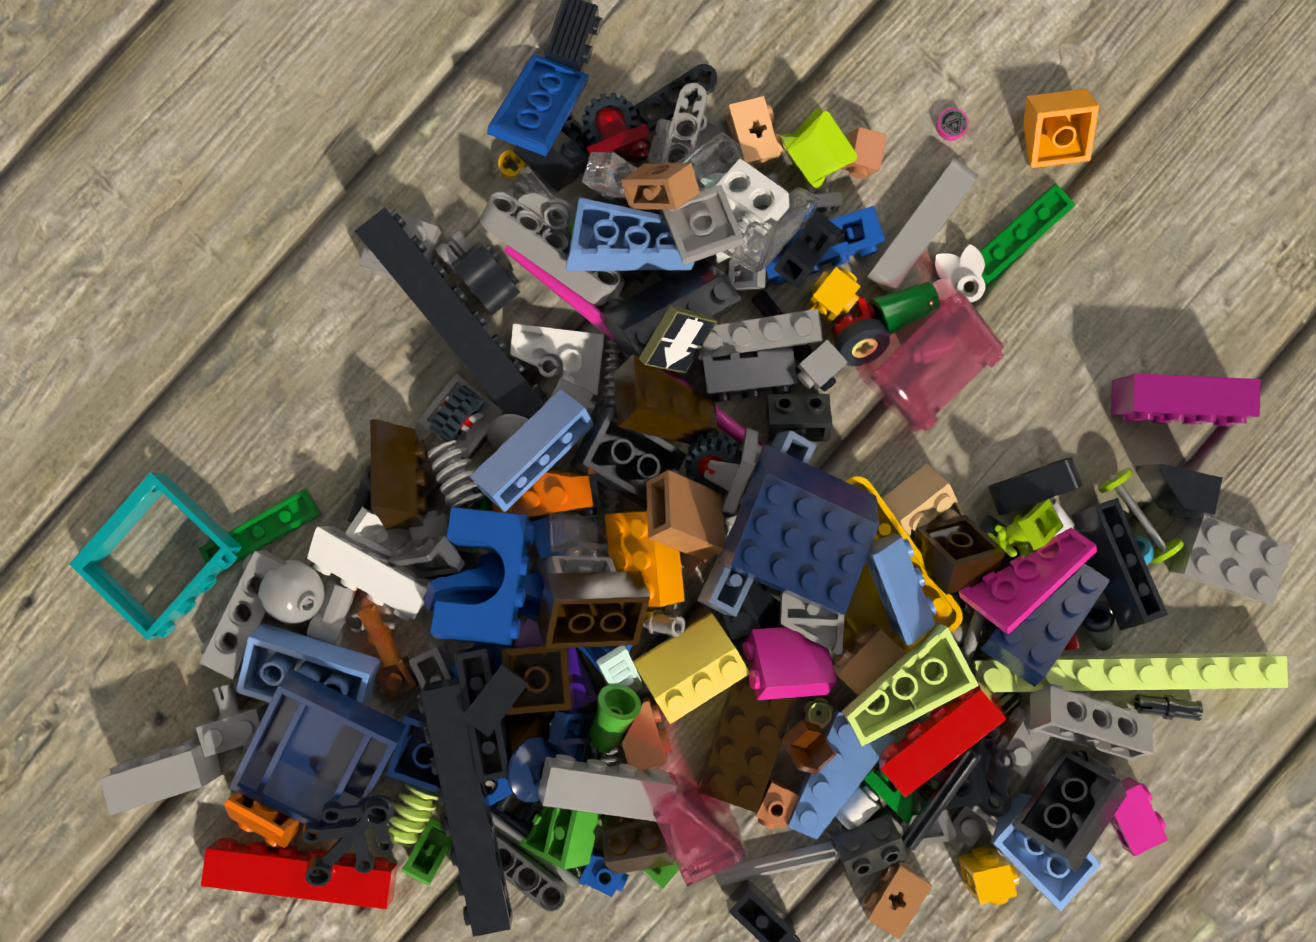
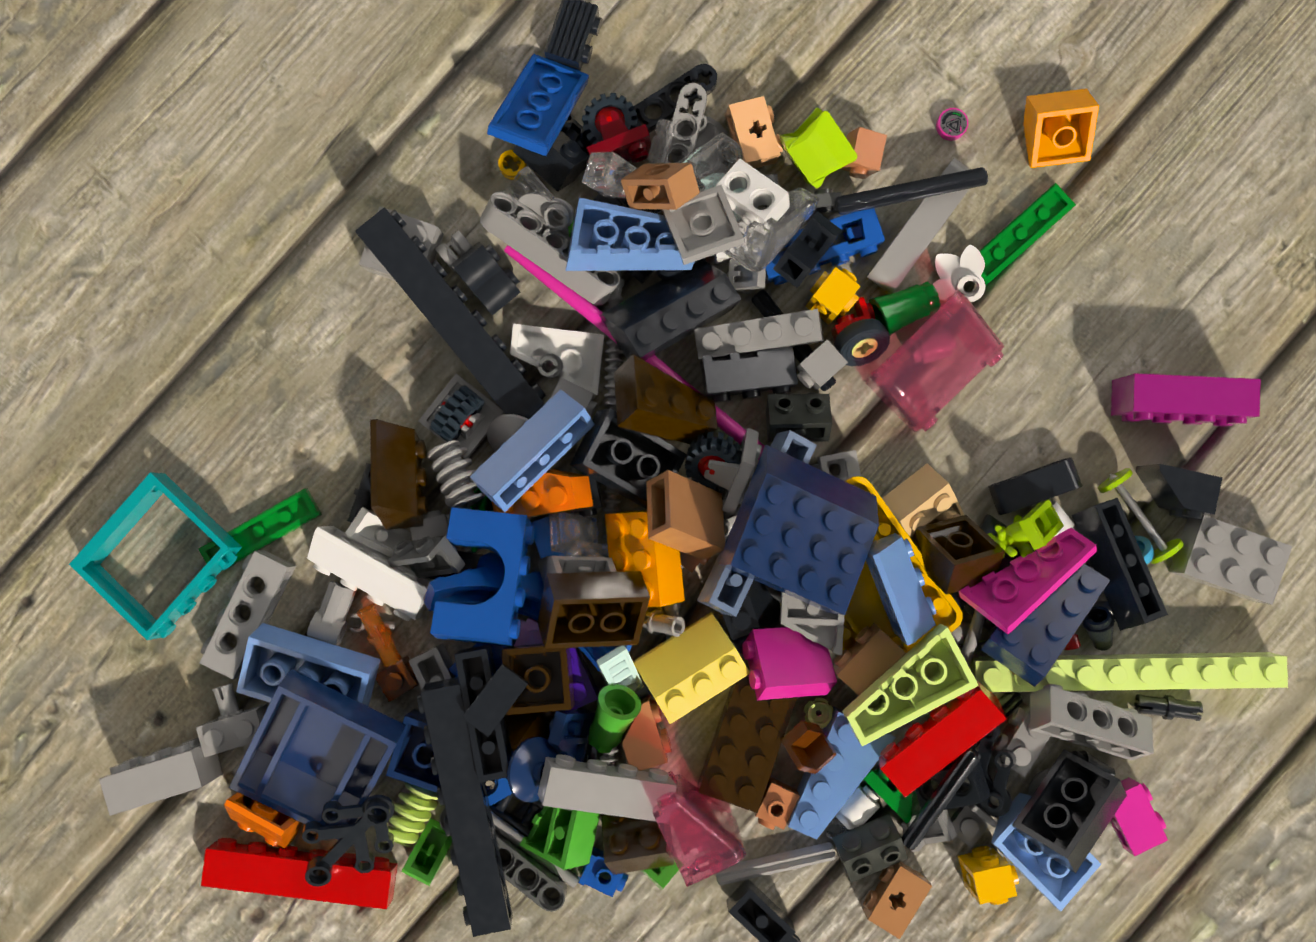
light grey cylinder [258,560,325,624] -> none
tile [639,305,717,373] -> none
none -> light grey brick [812,450,861,481]
none -> black axle [835,167,988,215]

